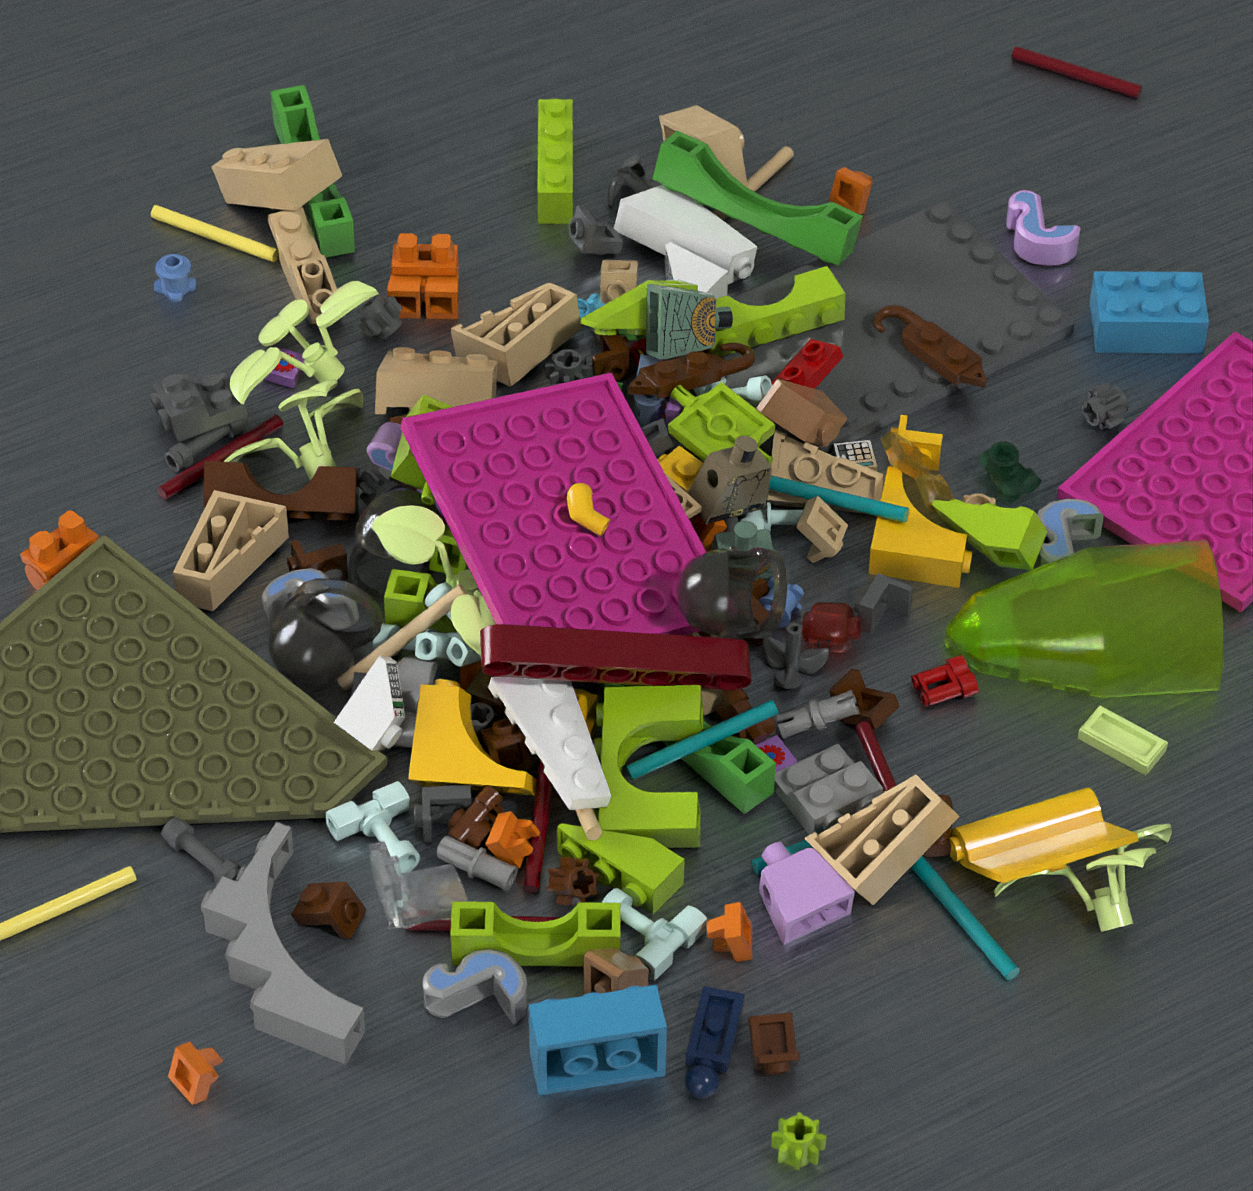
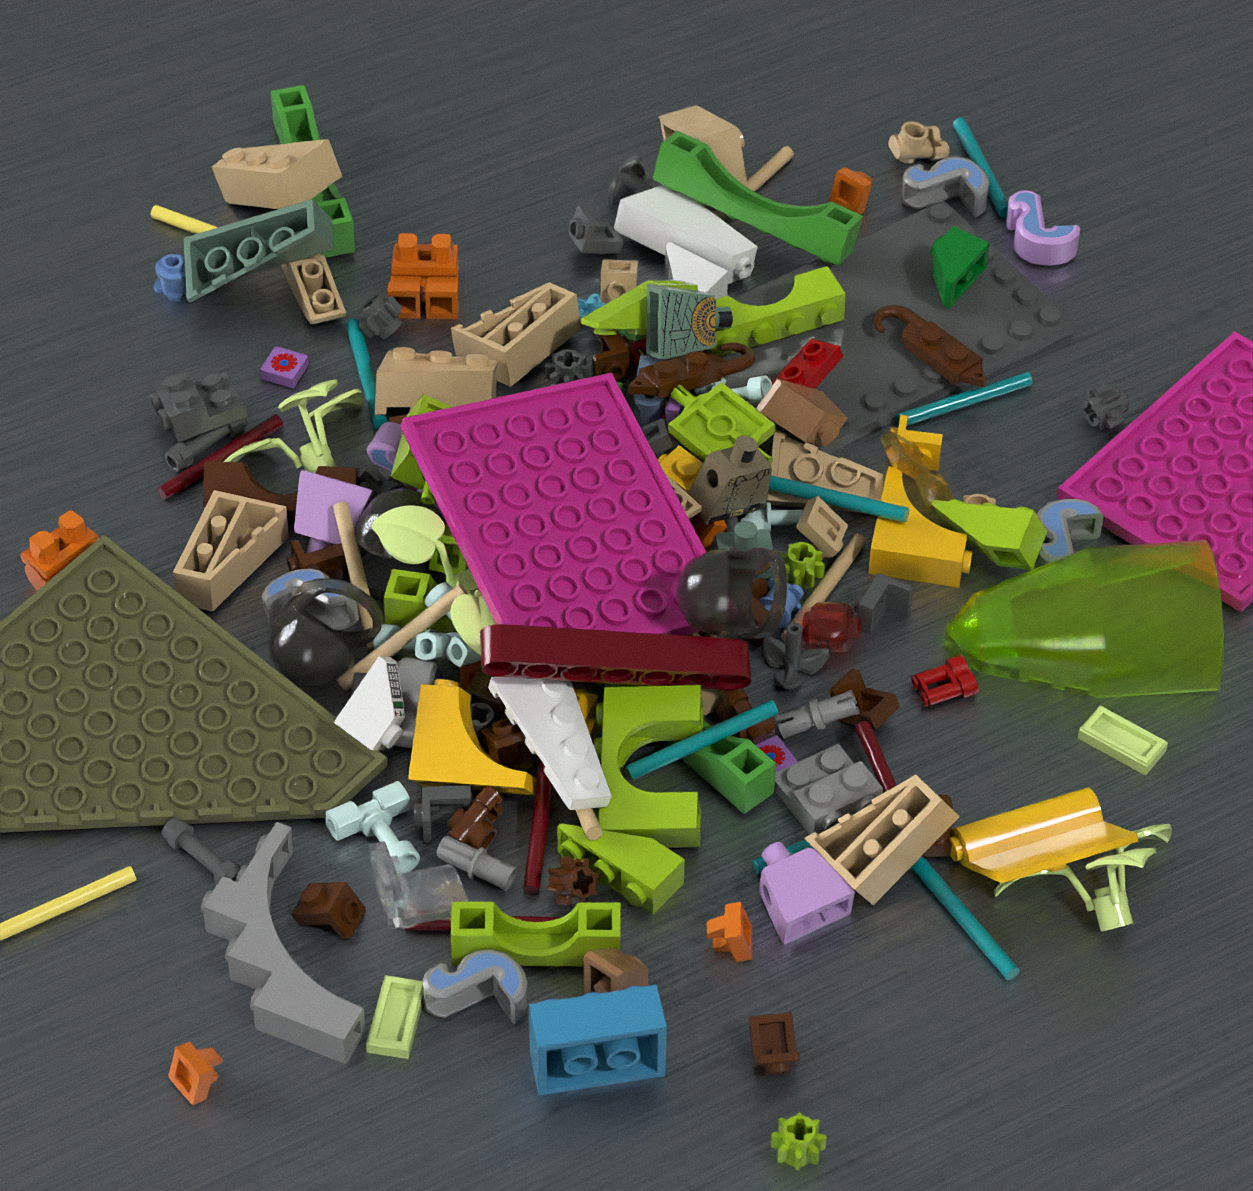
yellowish green plant [230,281,379,405] -> none
orange tile [485,811,540,869] -> none
lime arch [538,99,573,224] -> none
yellow arm [566,483,611,536] -> none
light aqua bar [602,888,707,981] -> none
dark blue plate [685,986,745,1099] -> none
white tile [833,440,877,471] -> none
clear green plate [979,441,1042,505] -> none
dark red bar [1011,46,1142,99] -> none
dark azure brick [1089,271,1209,354] -> none
none -> sand green wedge [183,199,334,303]
none -> lavender torso [294,470,375,553]
none -> tan bar [333,502,378,651]
none -> teal bar [346,318,388,430]
none -> yellowish green tile [366,975,424,1059]
none -> lime gear [777,542,825,589]
none -> tan bar [781,534,867,643]
none -> tan plate [889,121,949,163]
none -> teal bar [896,372,1033,426]
none -> light grey animal [902,157,989,217]
none -> green slope [930,226,990,310]
none -> teal bar [953,117,1008,218]

